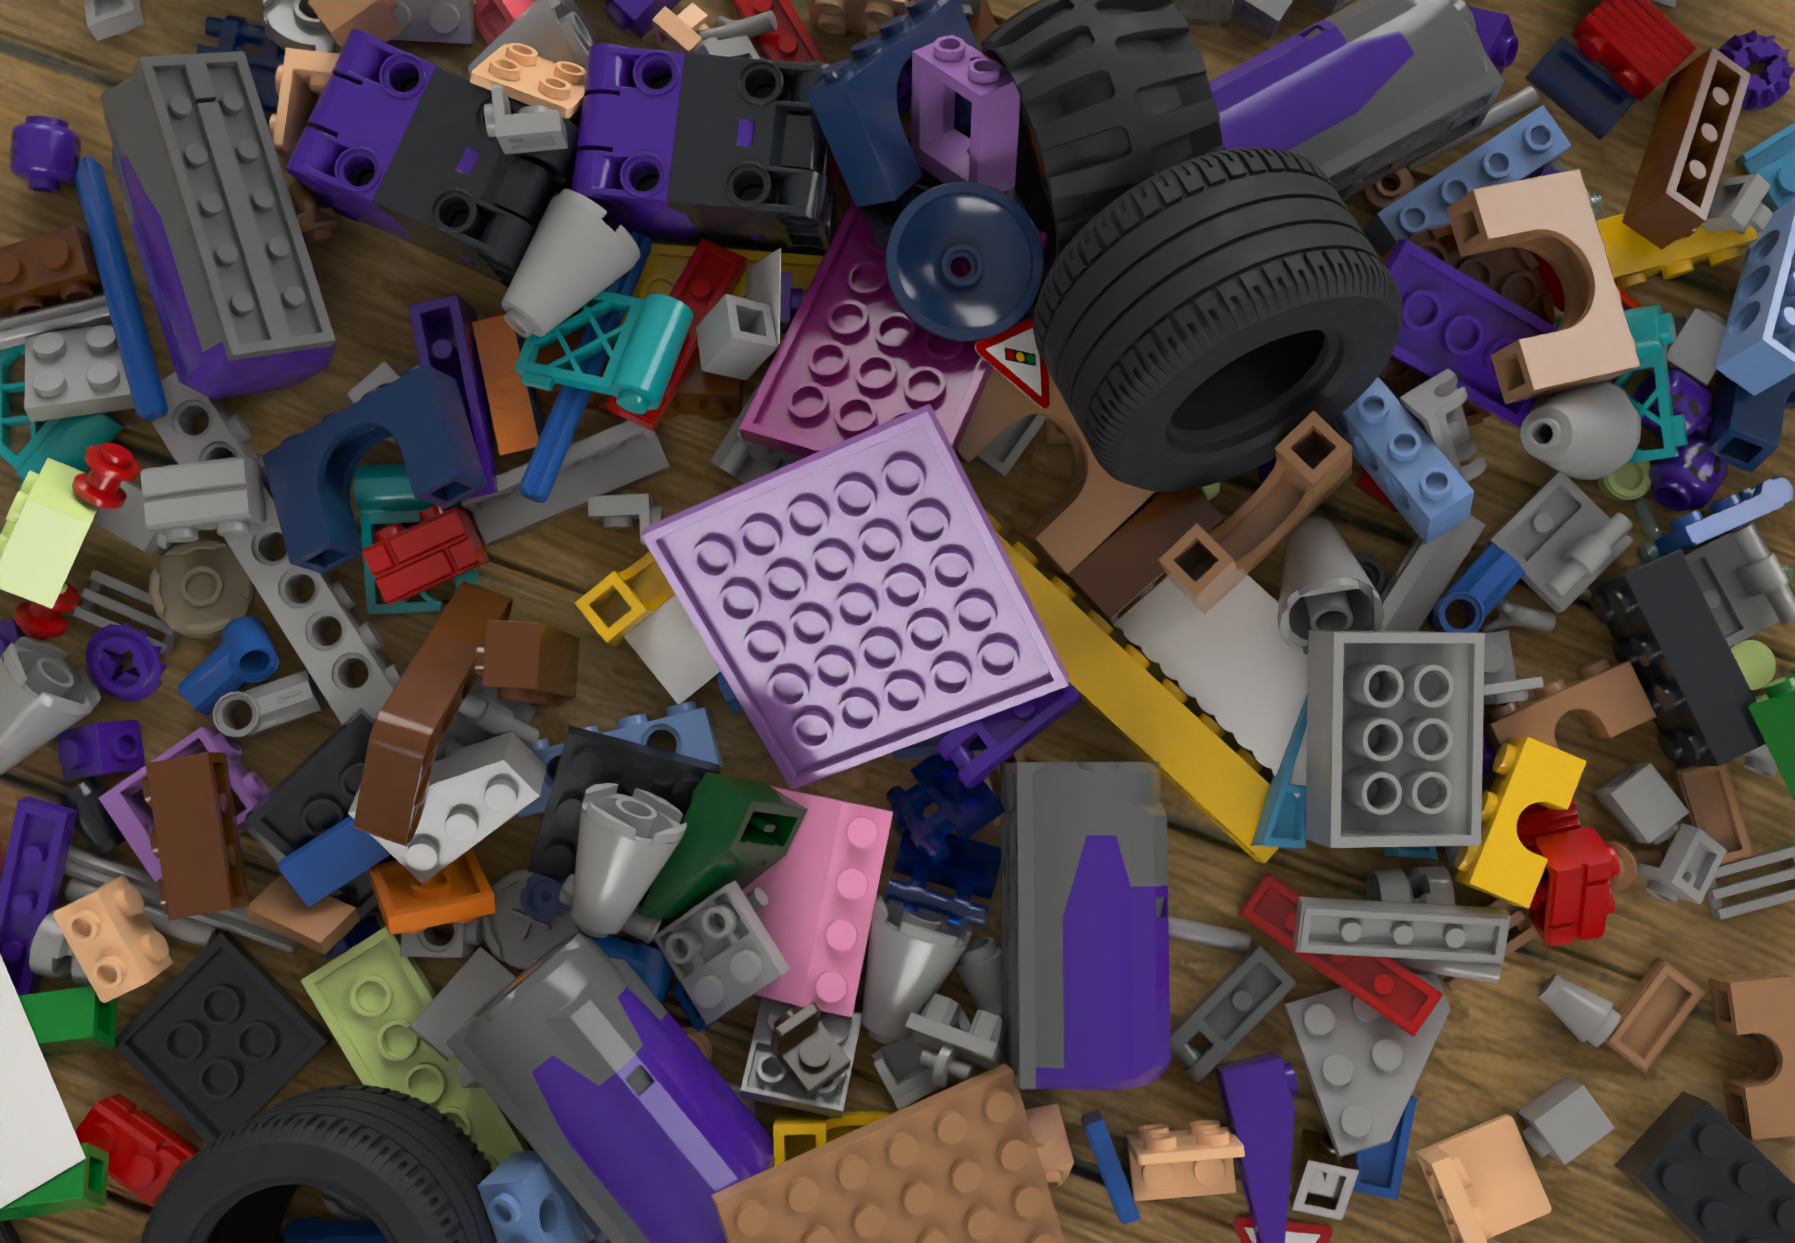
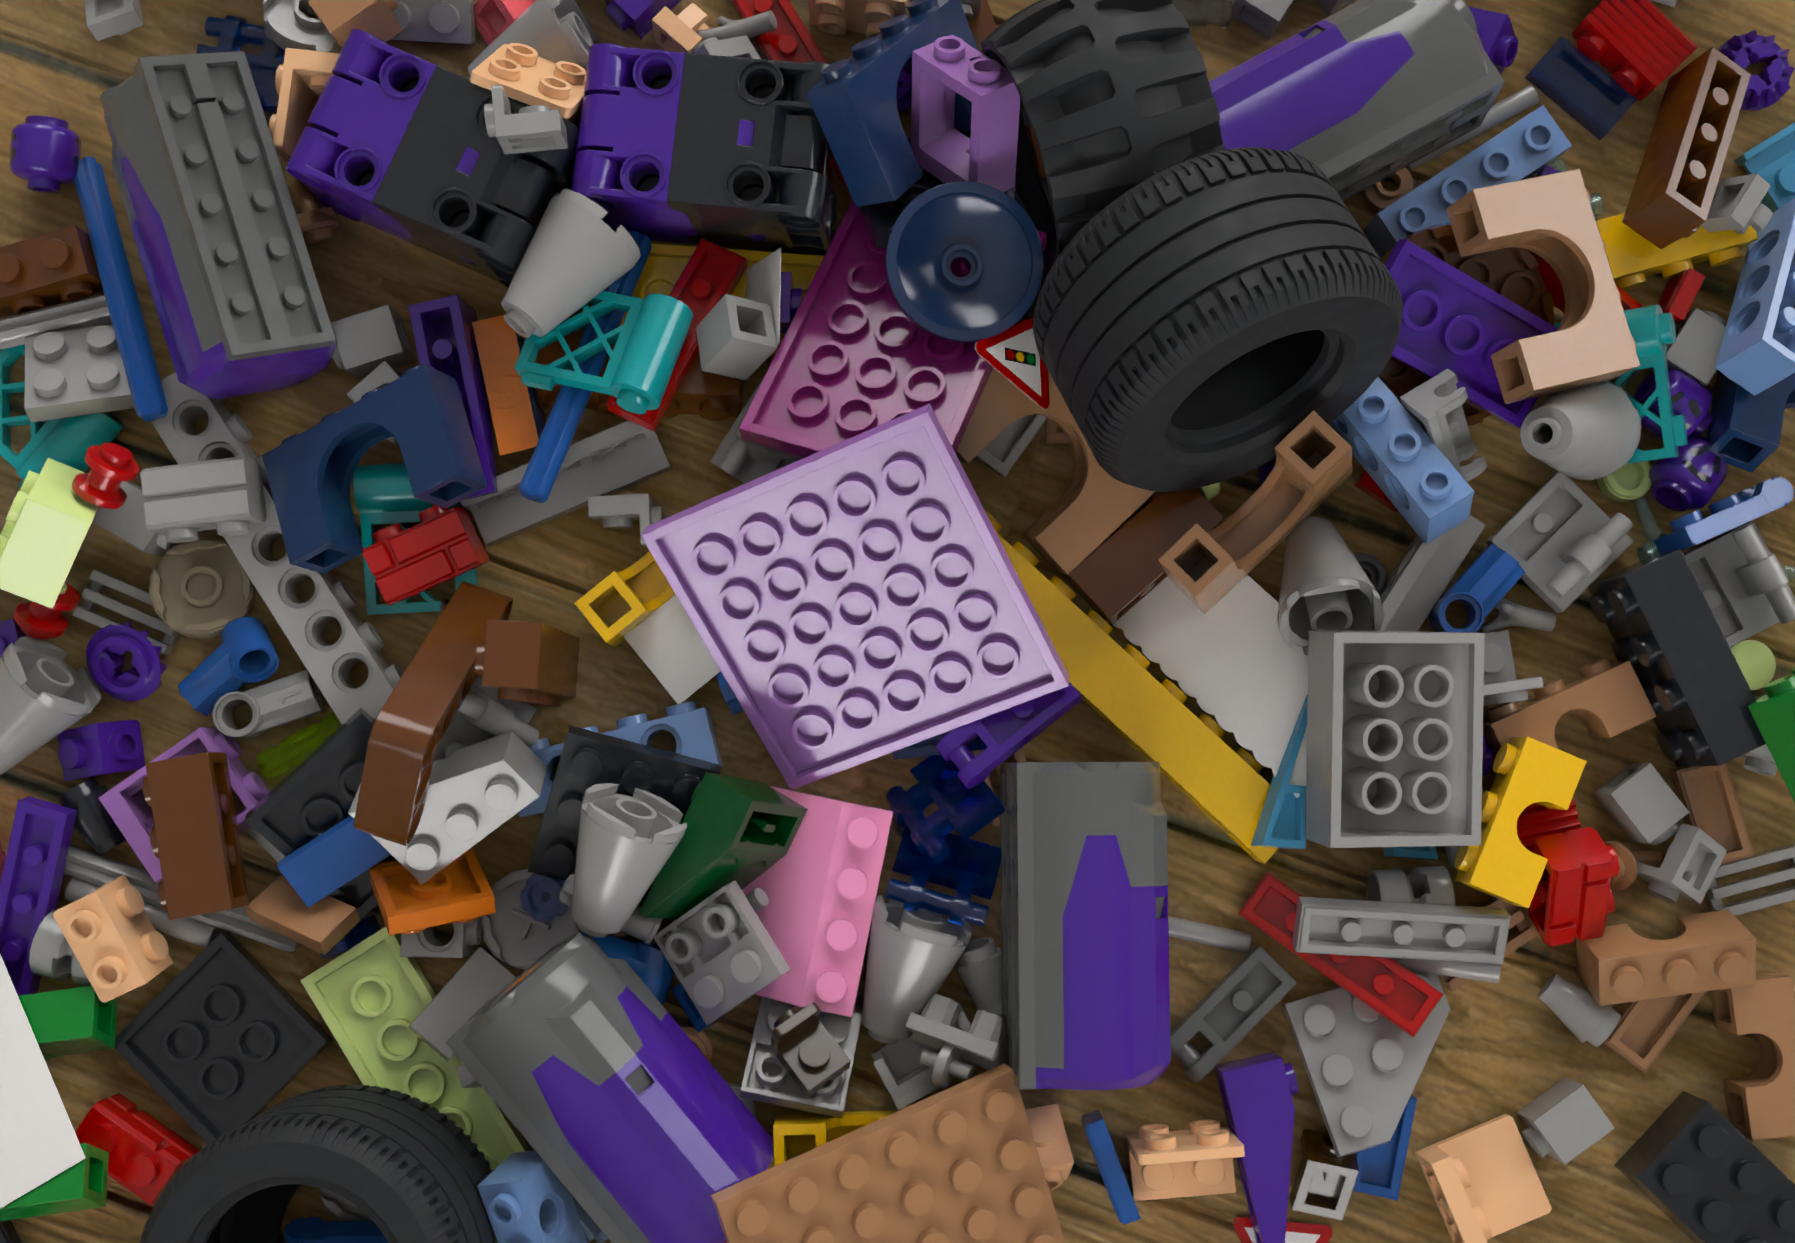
none -> clear neon green axle [256,713,342,778]
none -> light grey brick [331,305,415,380]
none -> medium nougat arch [1576,909,1756,1006]
none -> red tile [1657,268,1706,325]

